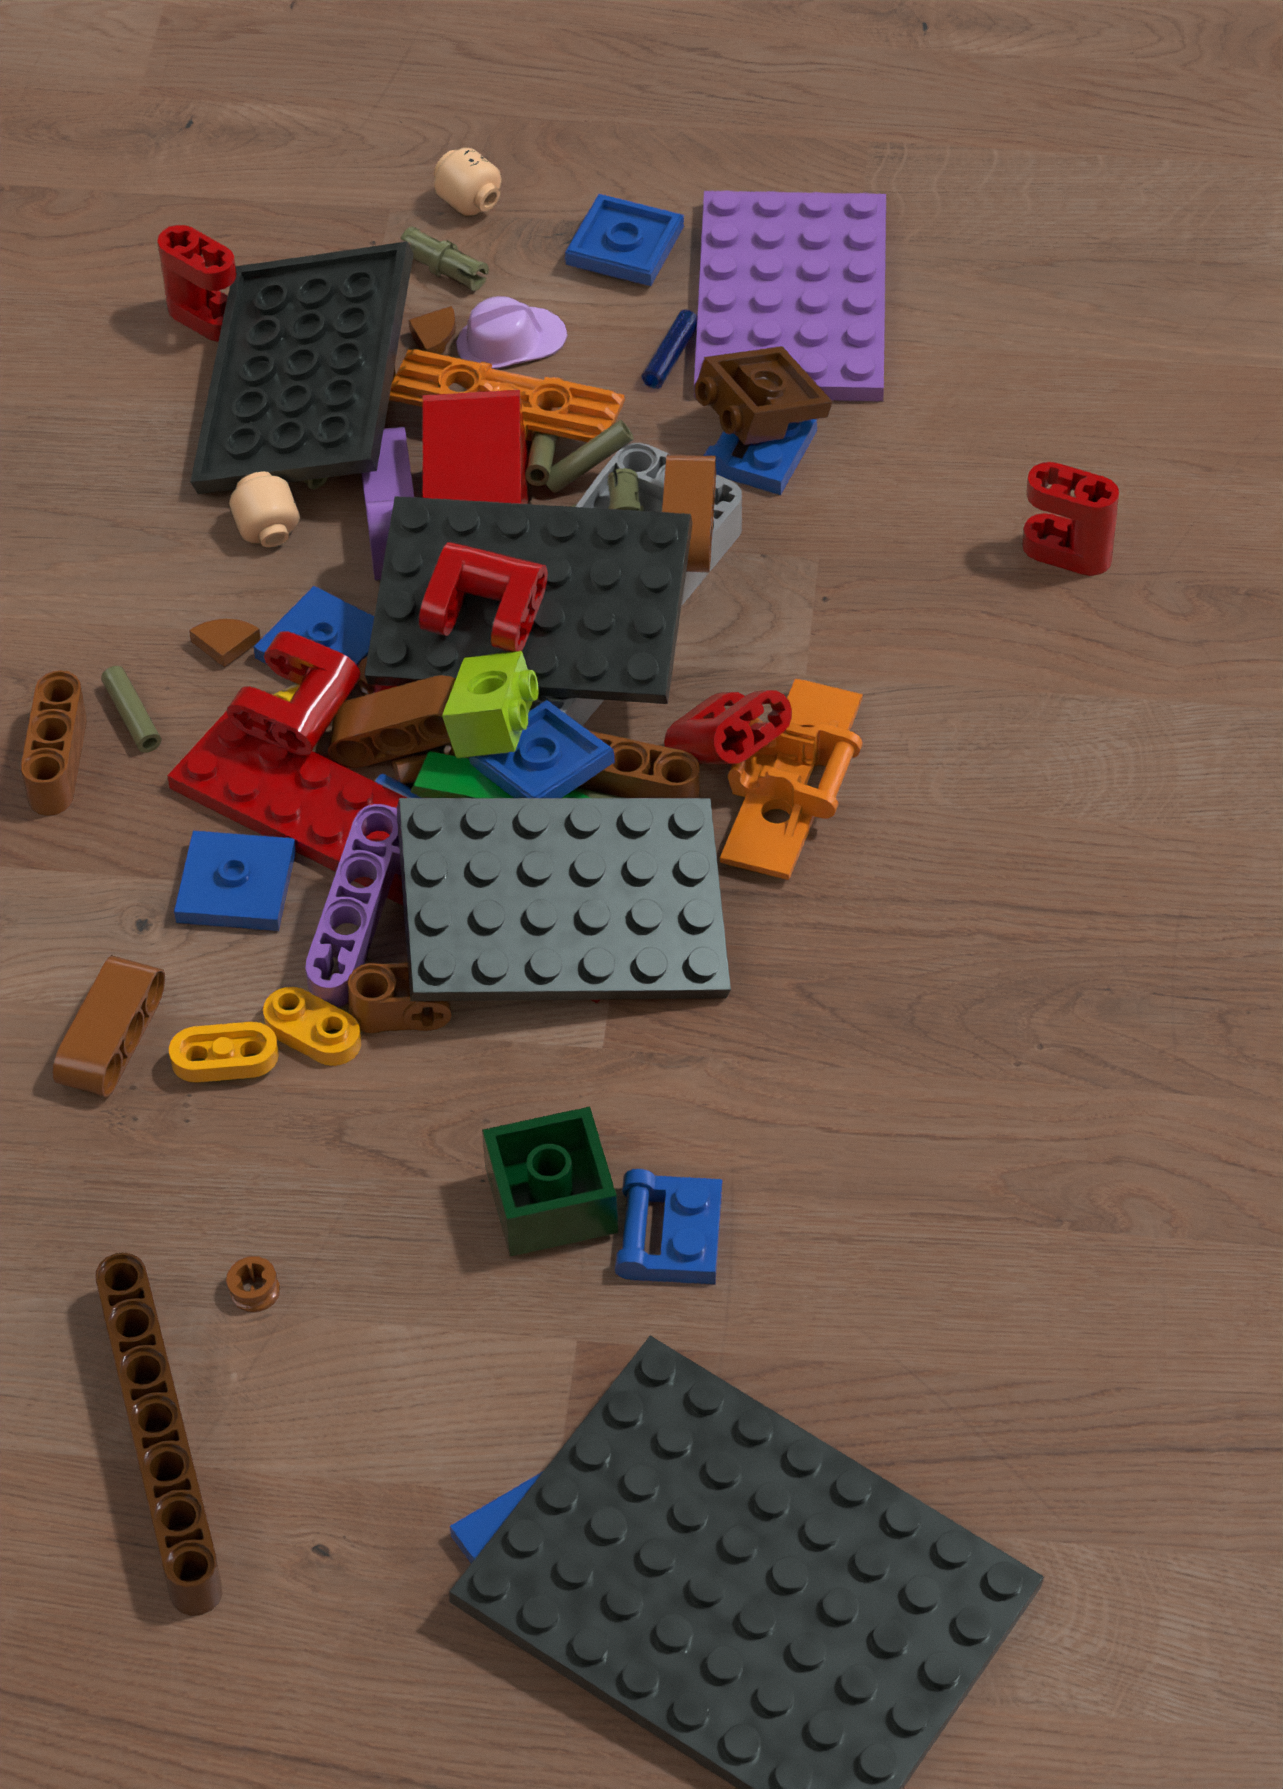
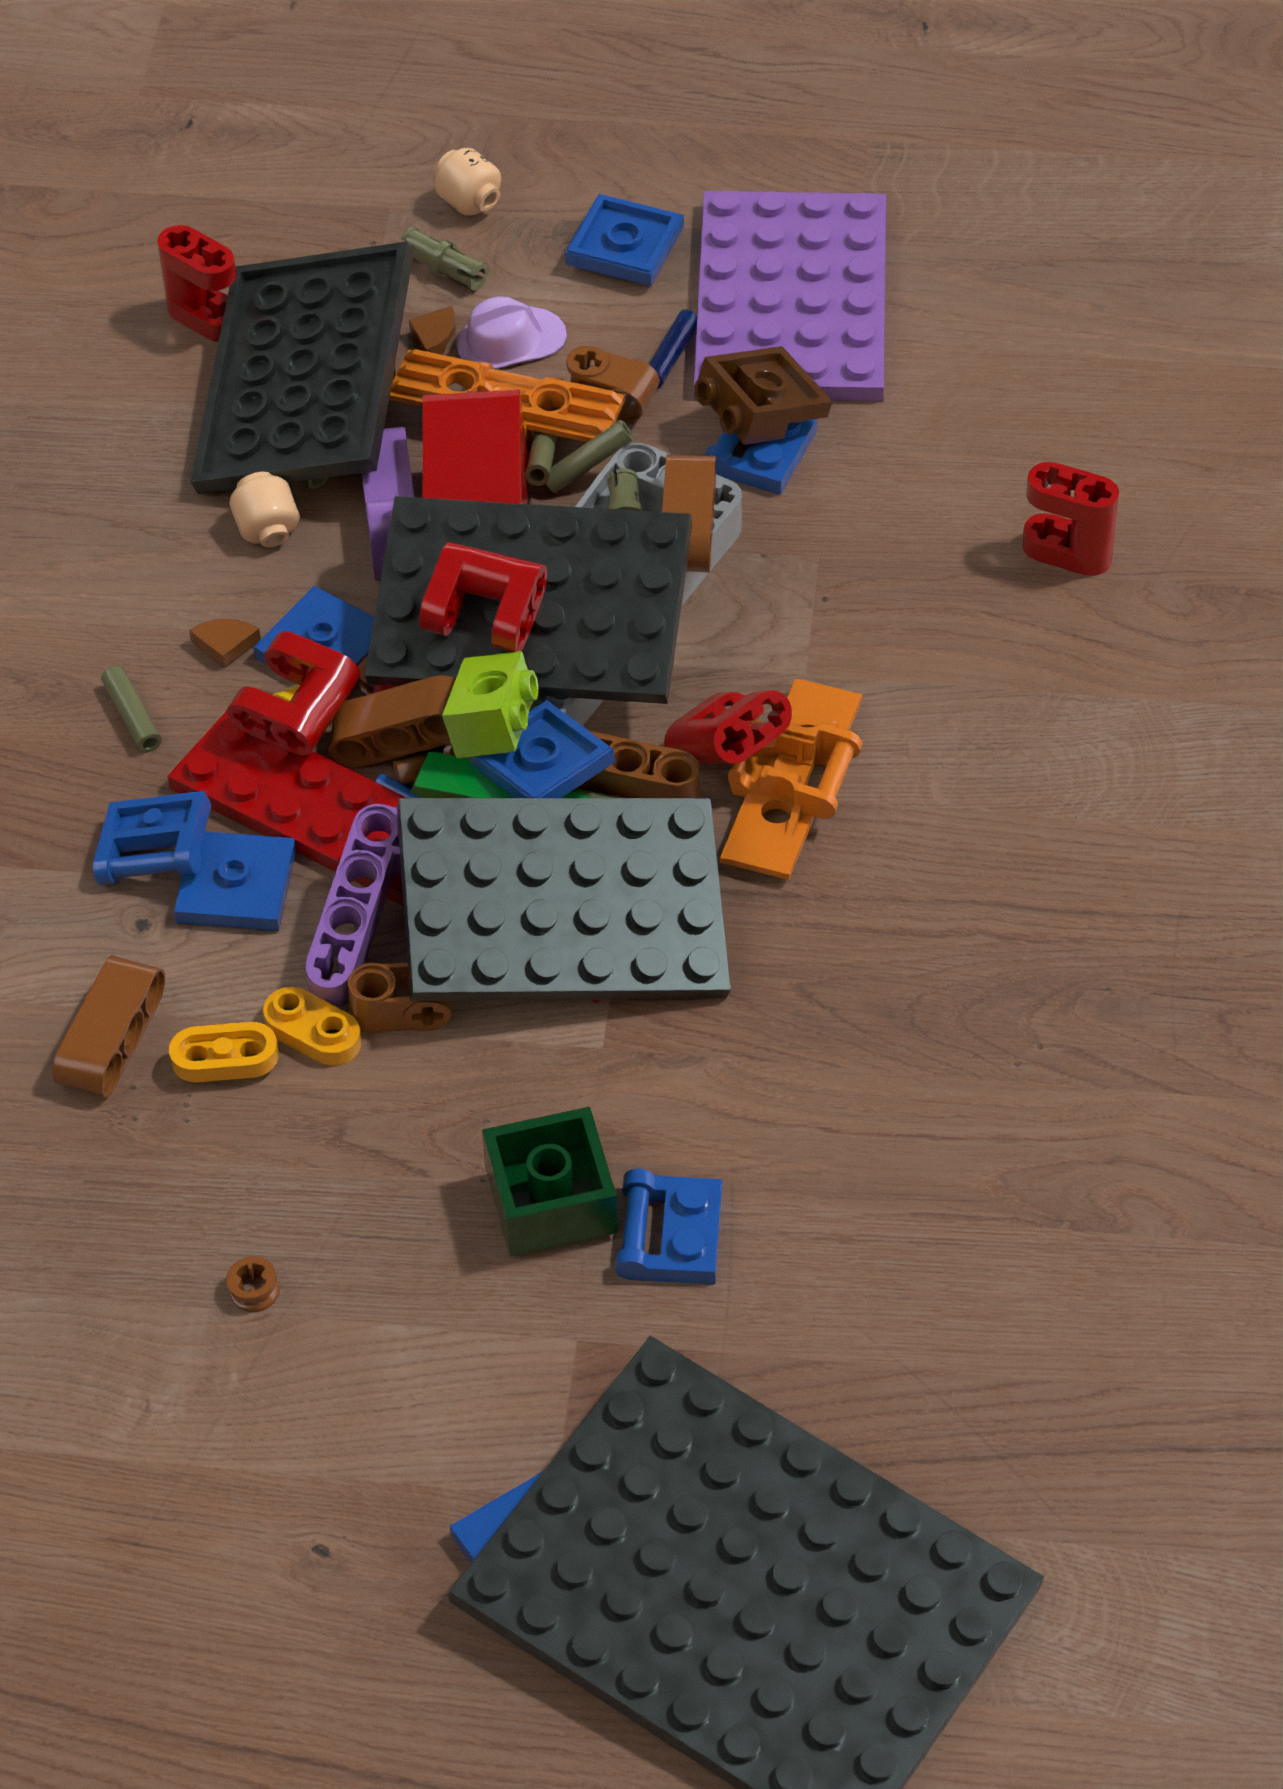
dark orange beam [21,670,87,816] -> none
reddish brown beam [96,1252,222,1616] -> none
none -> blue plate [93,791,212,885]
none -> dark orange piece [566,346,659,423]

